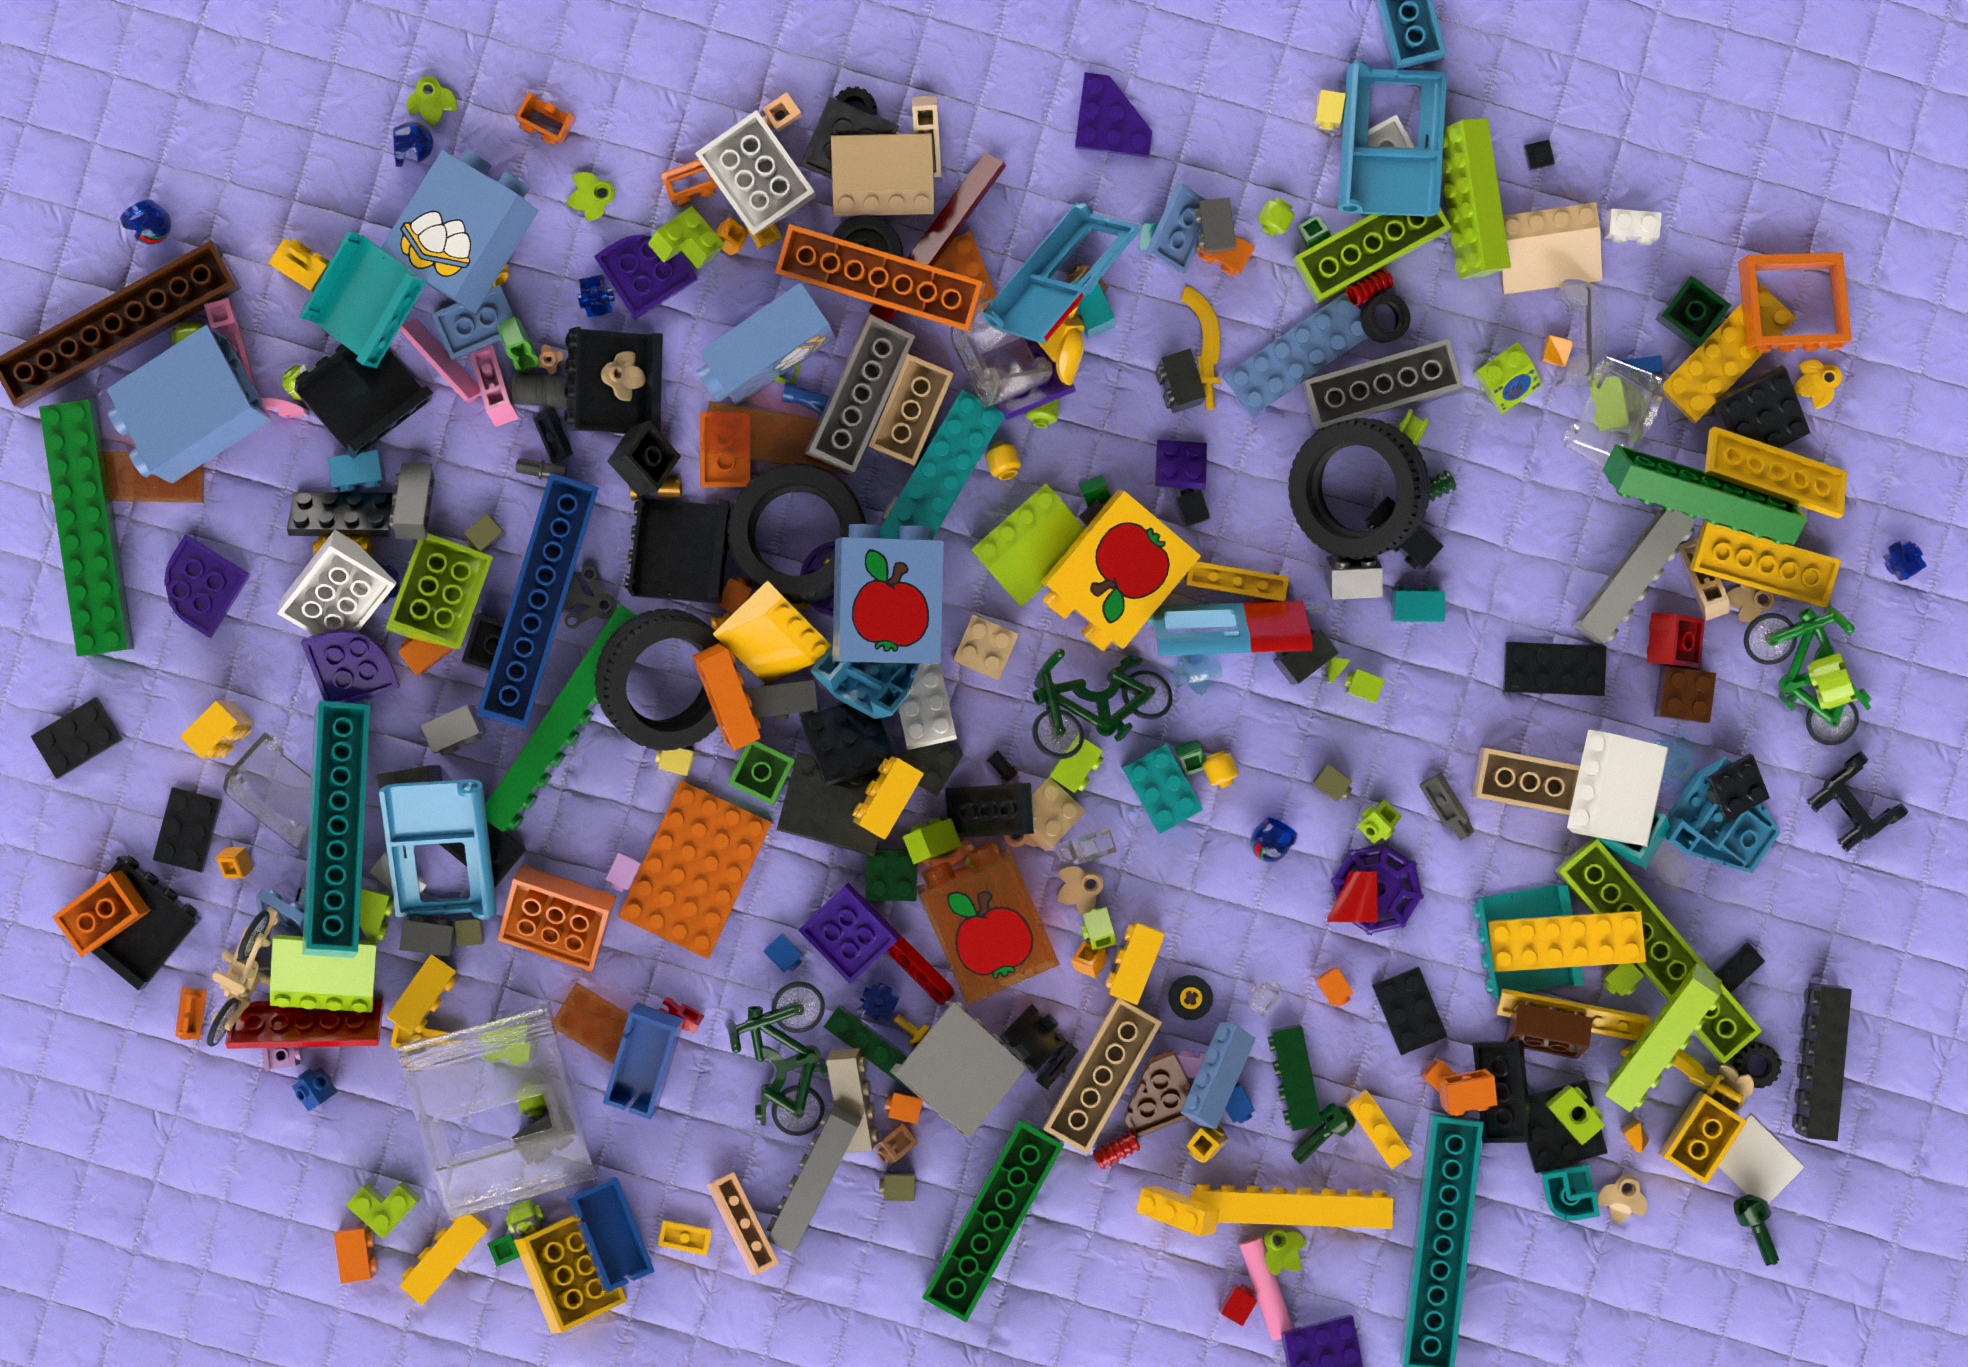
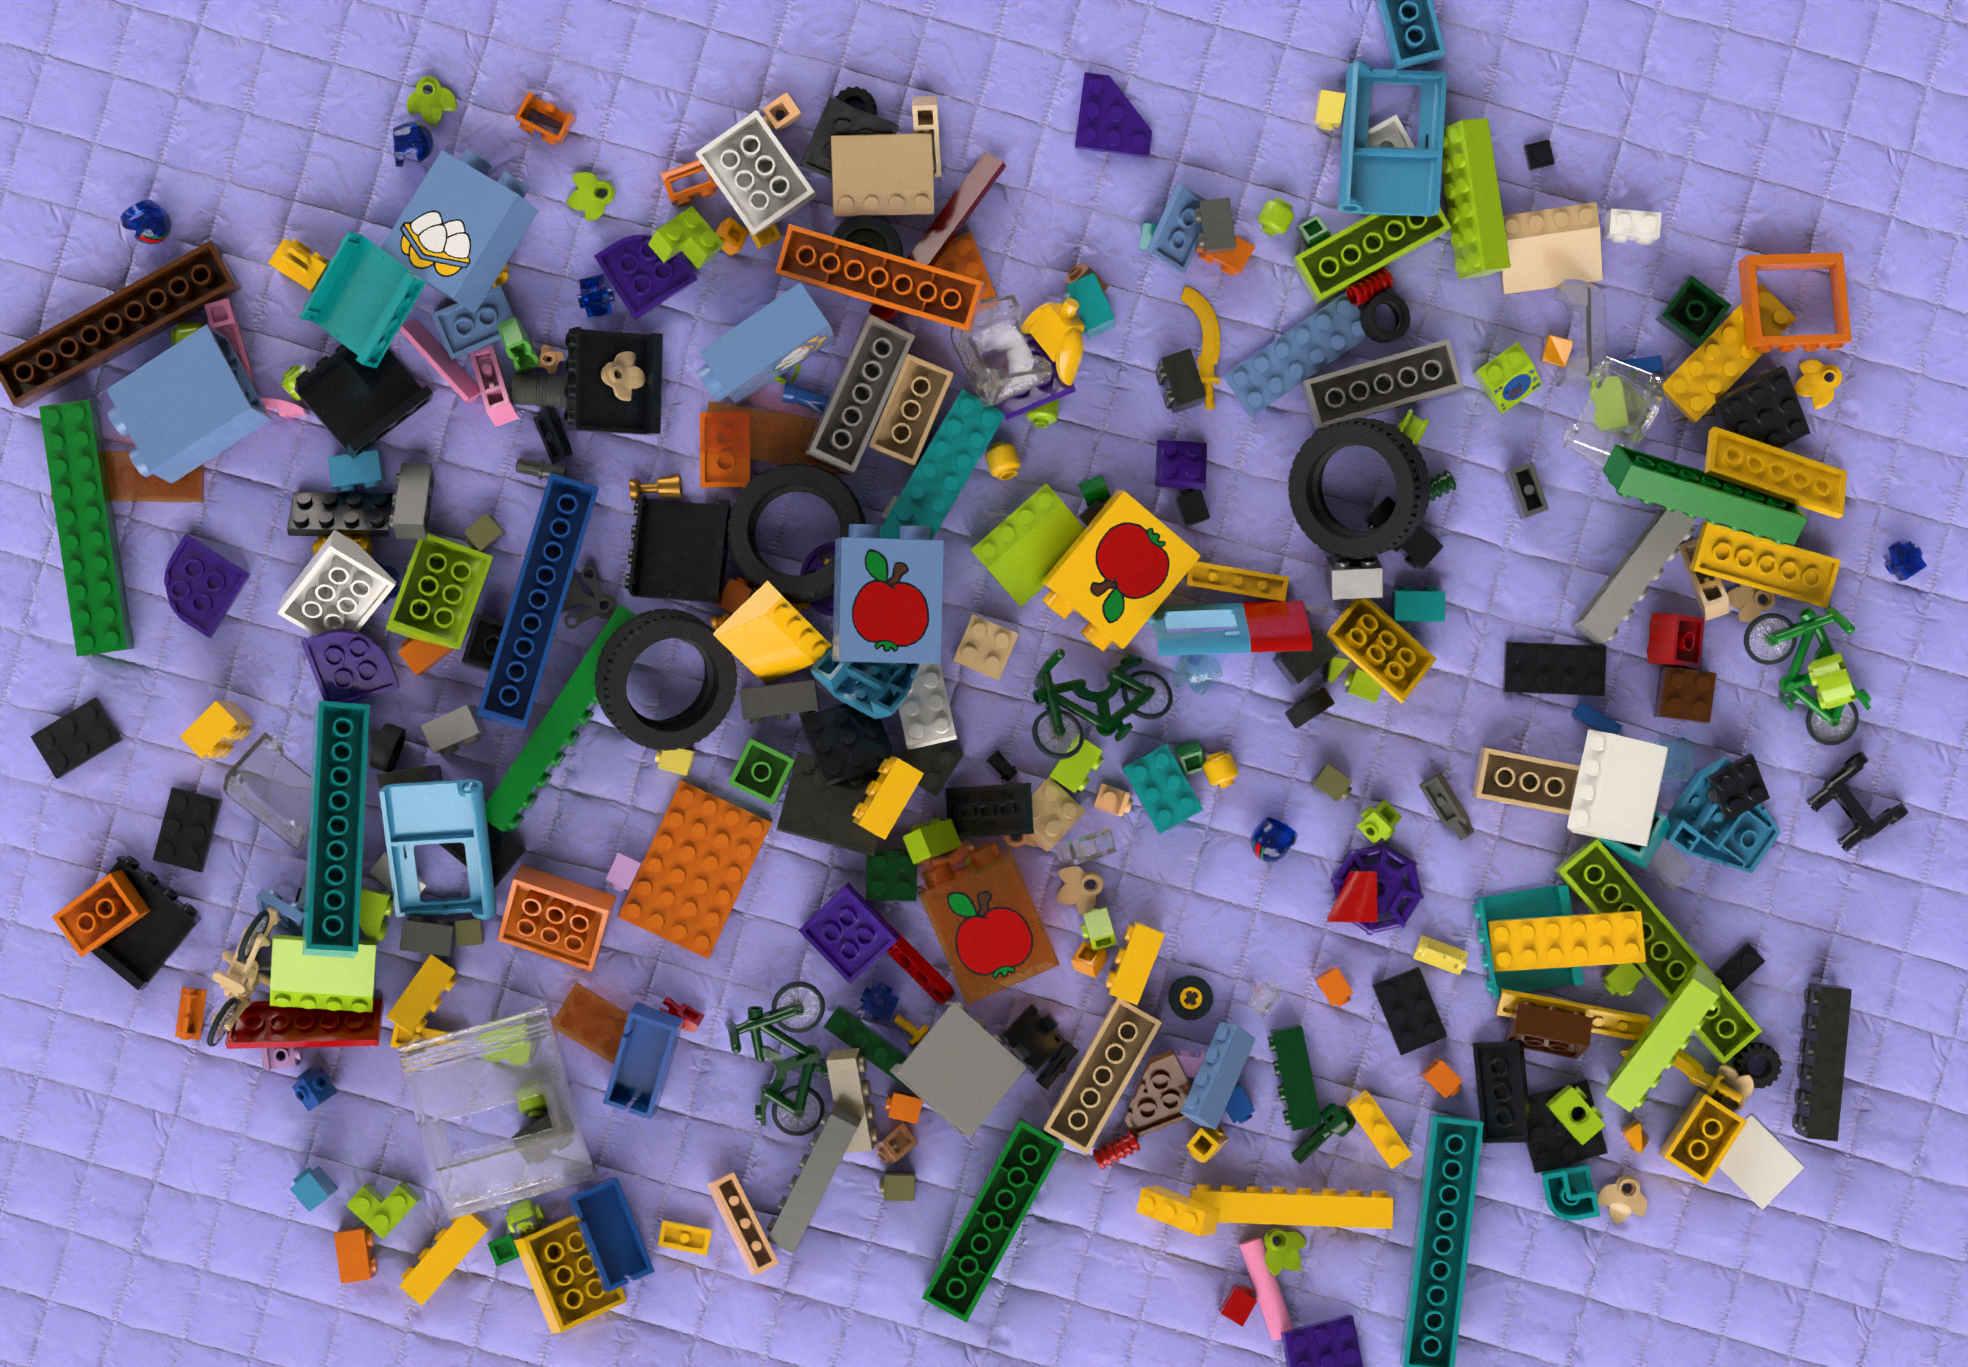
light orange slope [216,847,253,878] -> none
pearl dark grey brick [607,421,681,496] -> none
orange brick [692,643,761,751] -> none
blue brick [763,933,803,973] -> none
dark azure piece [981,203,1140,344] -> none
orange brick [1438,1069,1497,1116] -> none
dark green piece [1734,1194,1779,1266] -> none
none -> dark azure brick [290,1166,338,1212]
none -> black tyre [370,723,406,772]
none -> light nougat bracket [1093,783,1133,817]
none -> black tyre [1285,687,1335,729]
none -> yellow slope [1326,598,1437,704]
none -> light yellow hinge [1413,935,1469,976]
none -> dark grey brick [1504,462,1549,520]
none -> blue piece [1571,702,1622,735]

